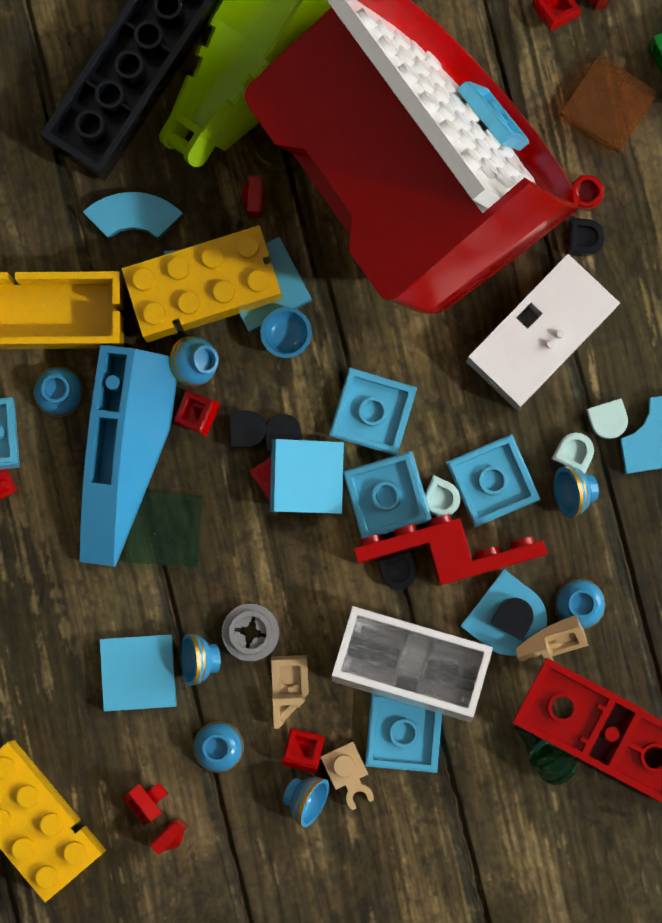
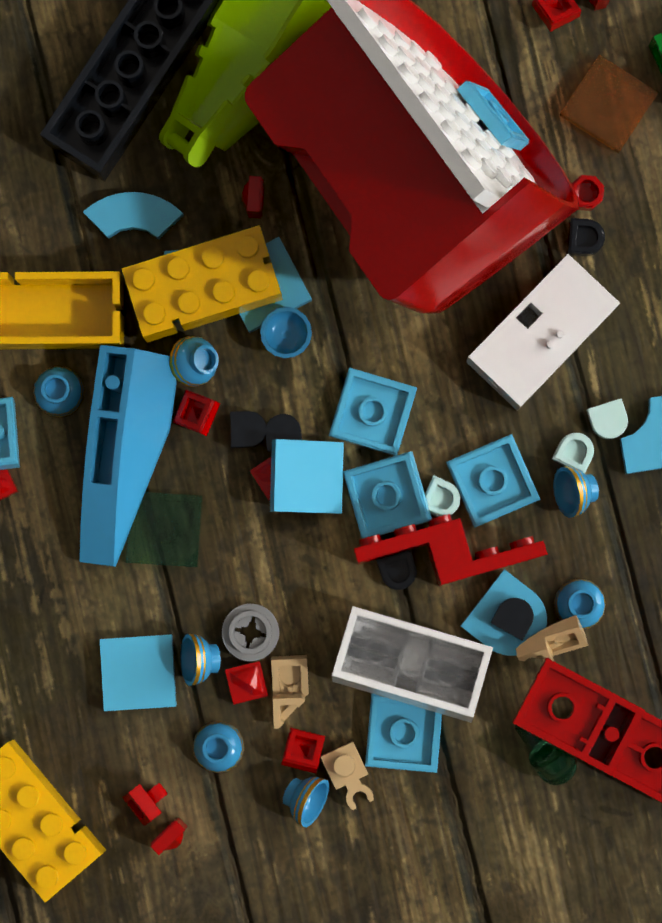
none -> red tile [225,661,269,705]

